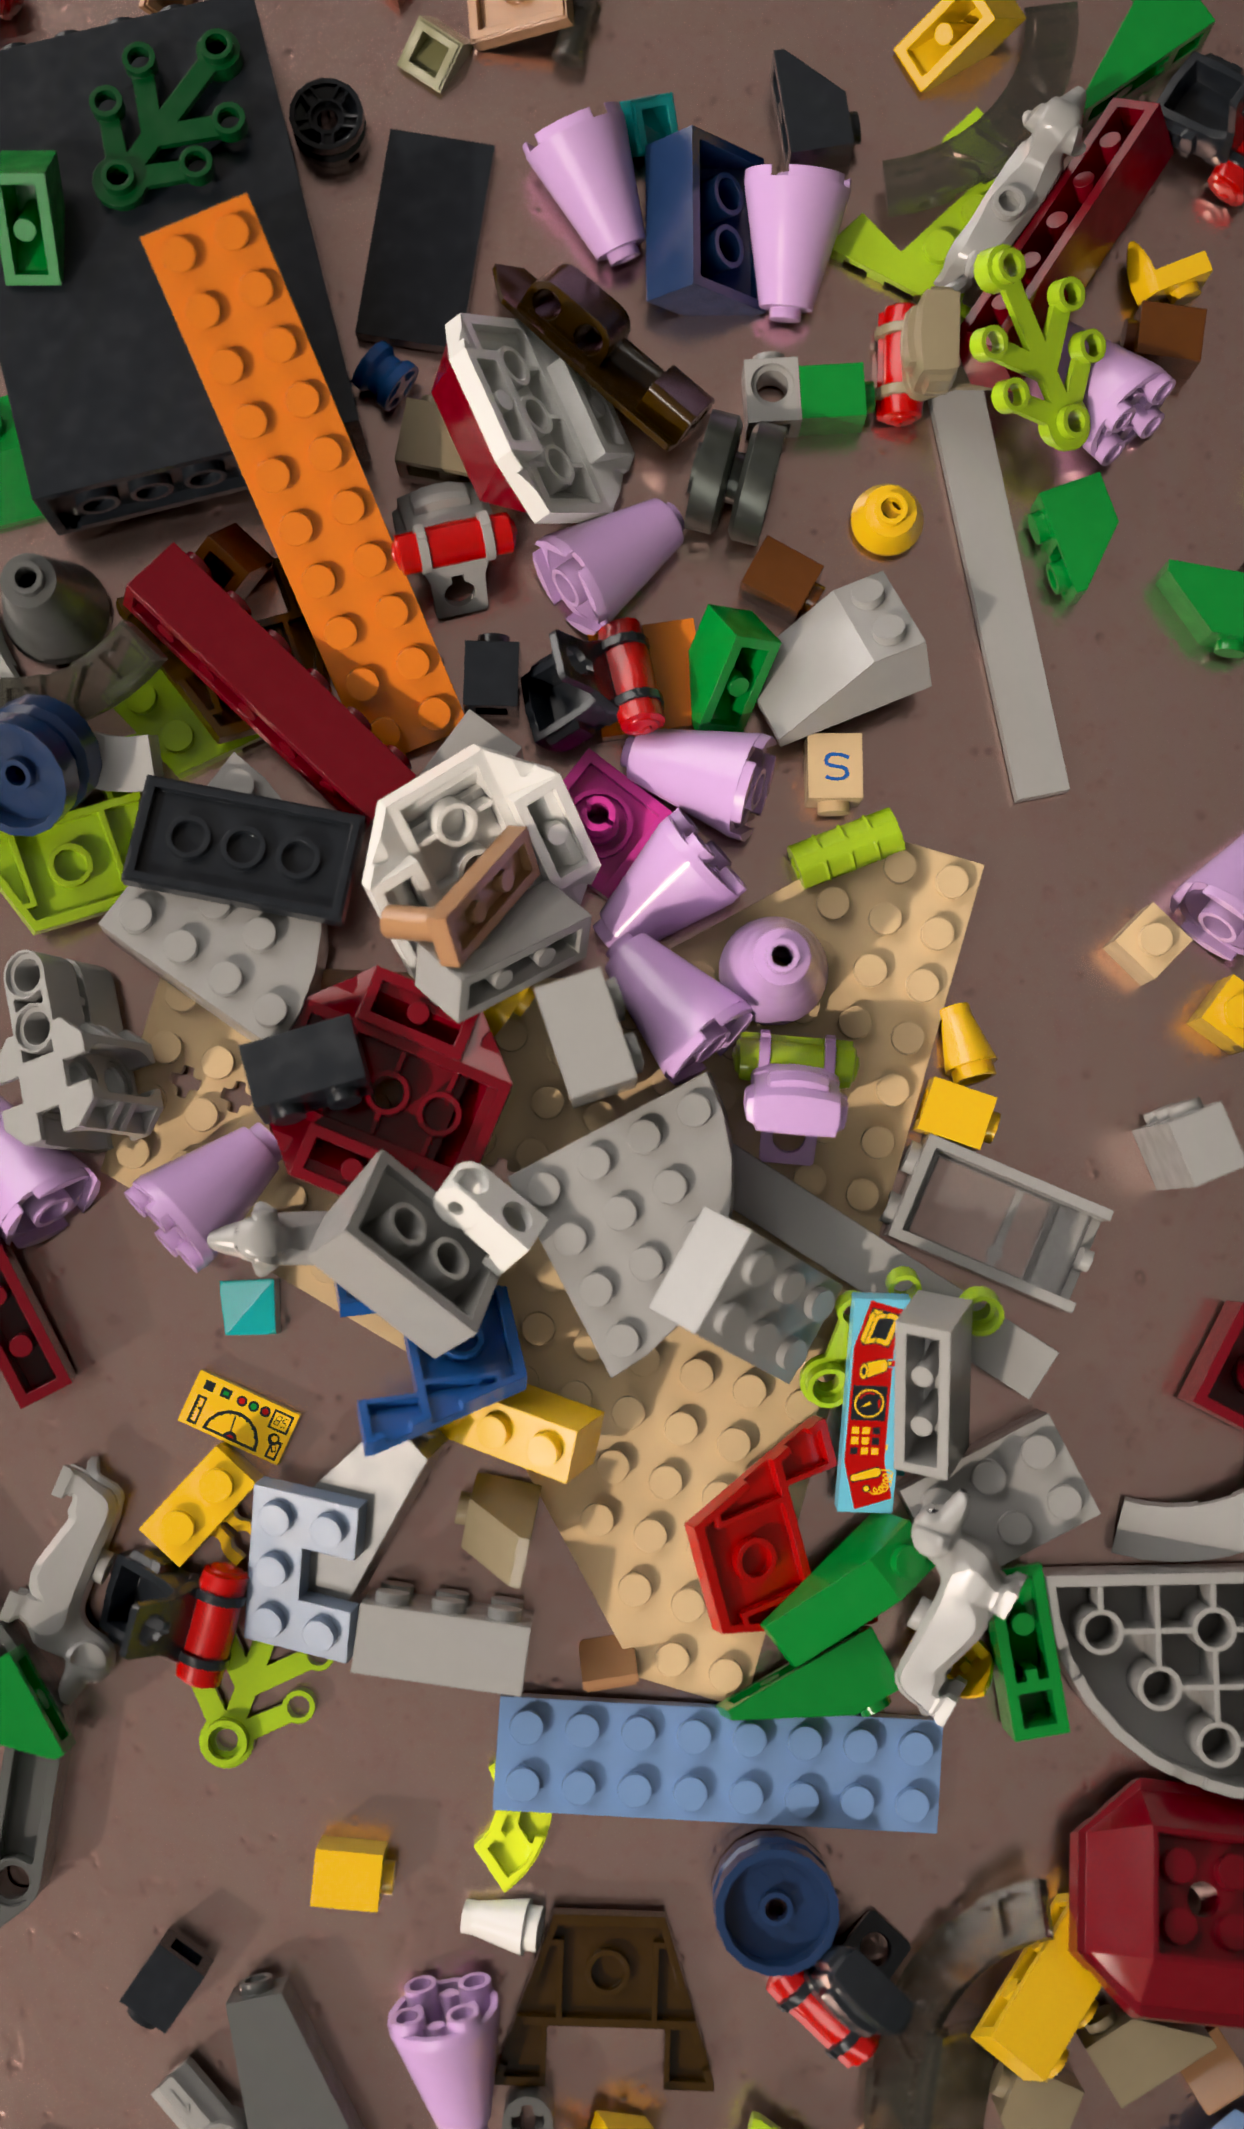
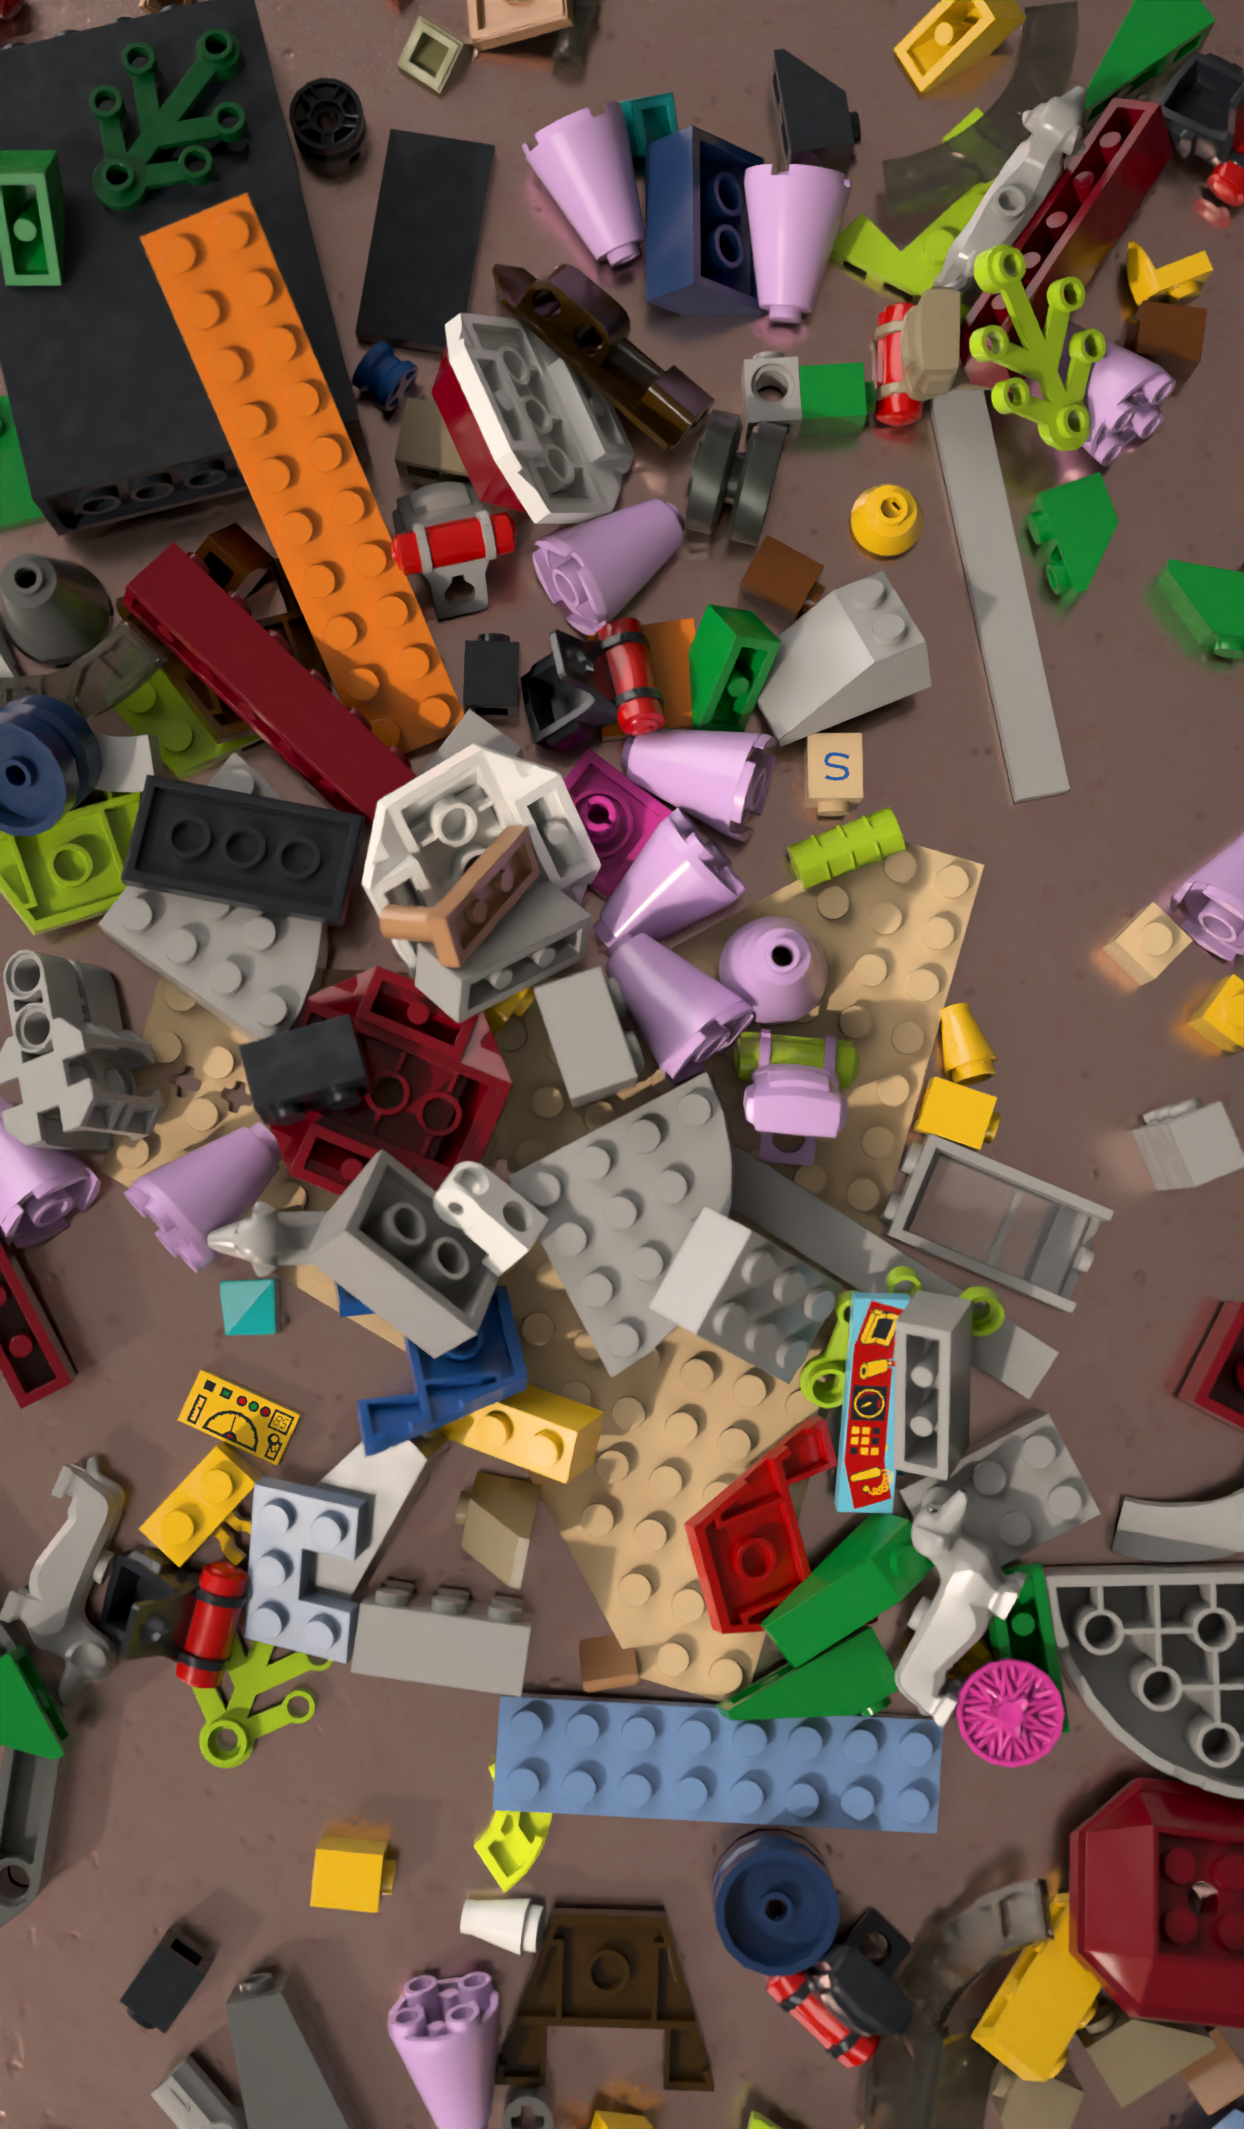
none -> dark pink wheel [956,1658,1064,1768]

